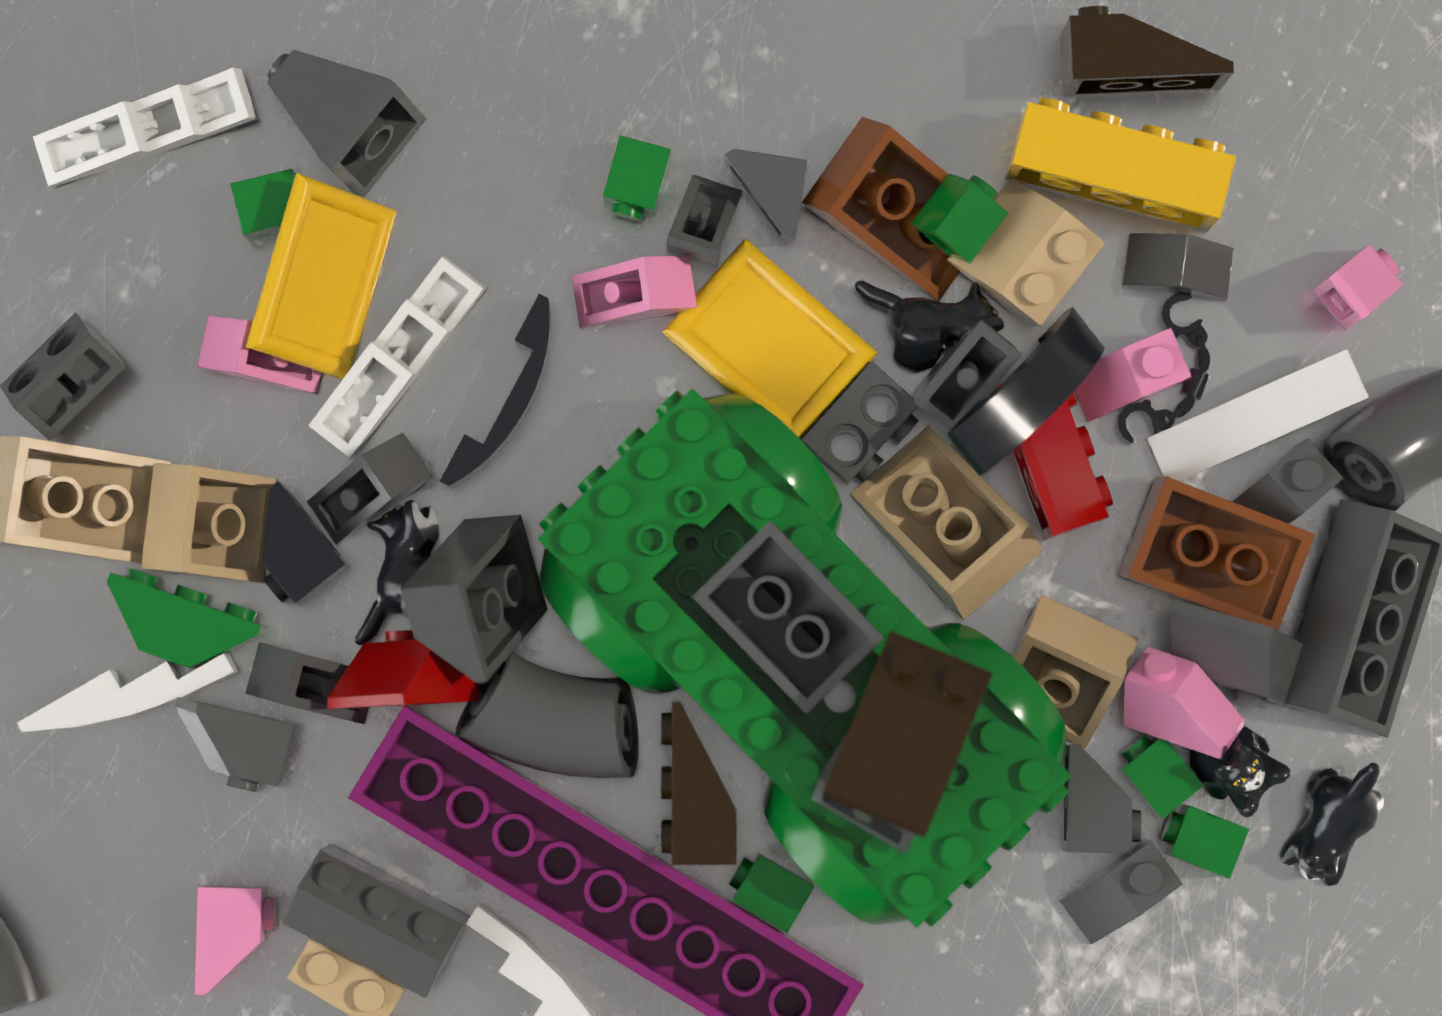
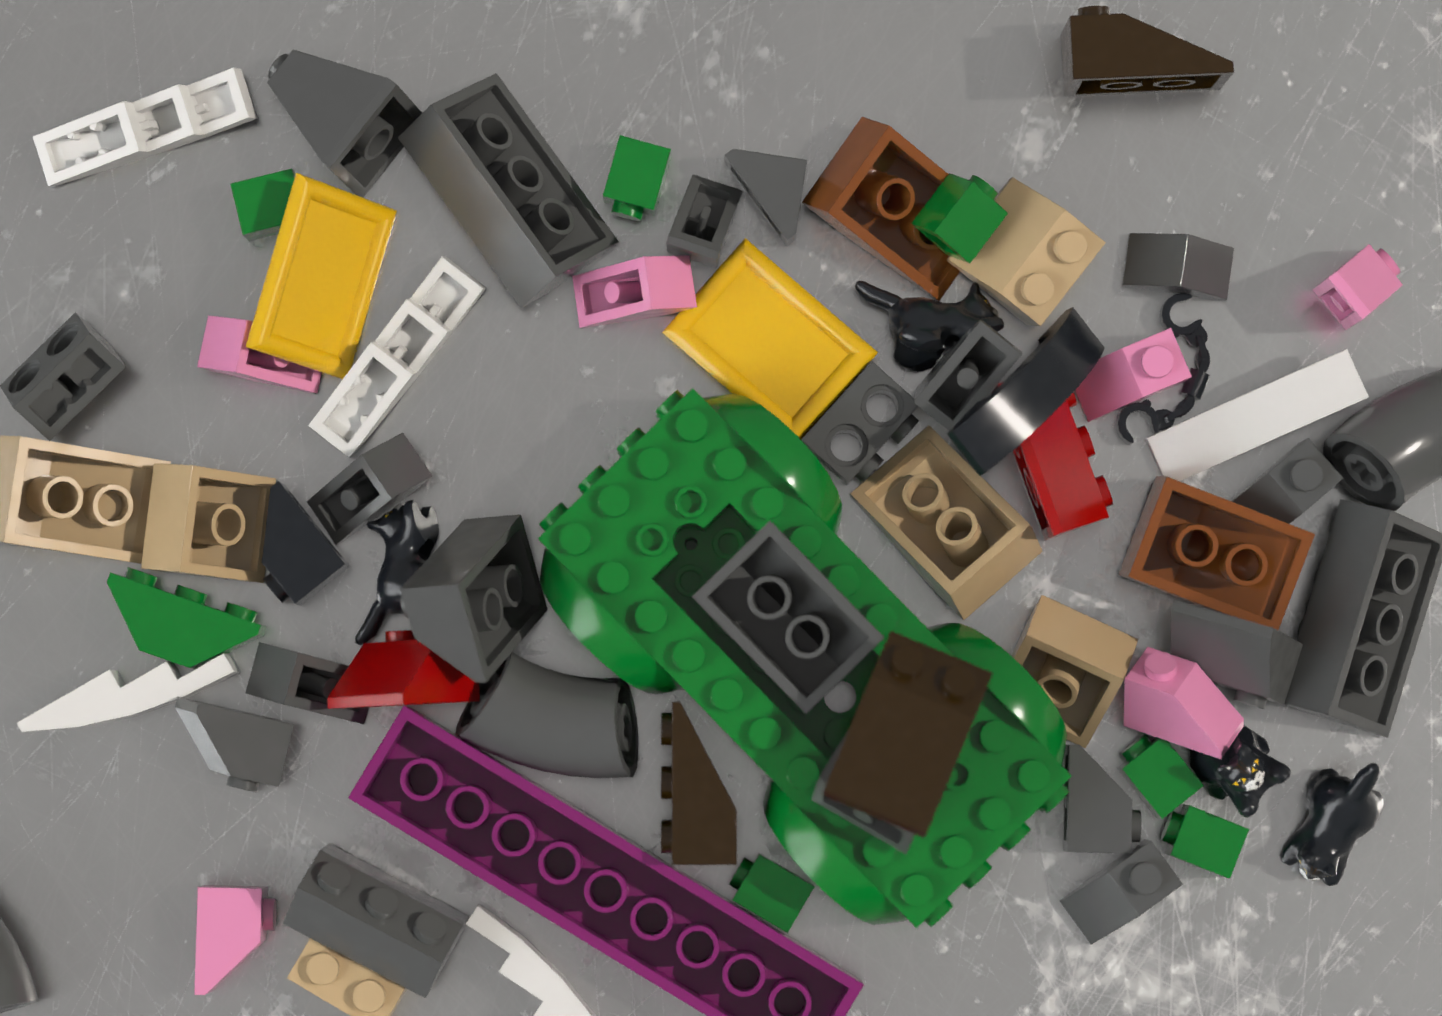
black slope [440,294,552,489] -> none
yellow brick [1005,98,1237,232] -> none
none -> dark grey slope [398,73,619,308]

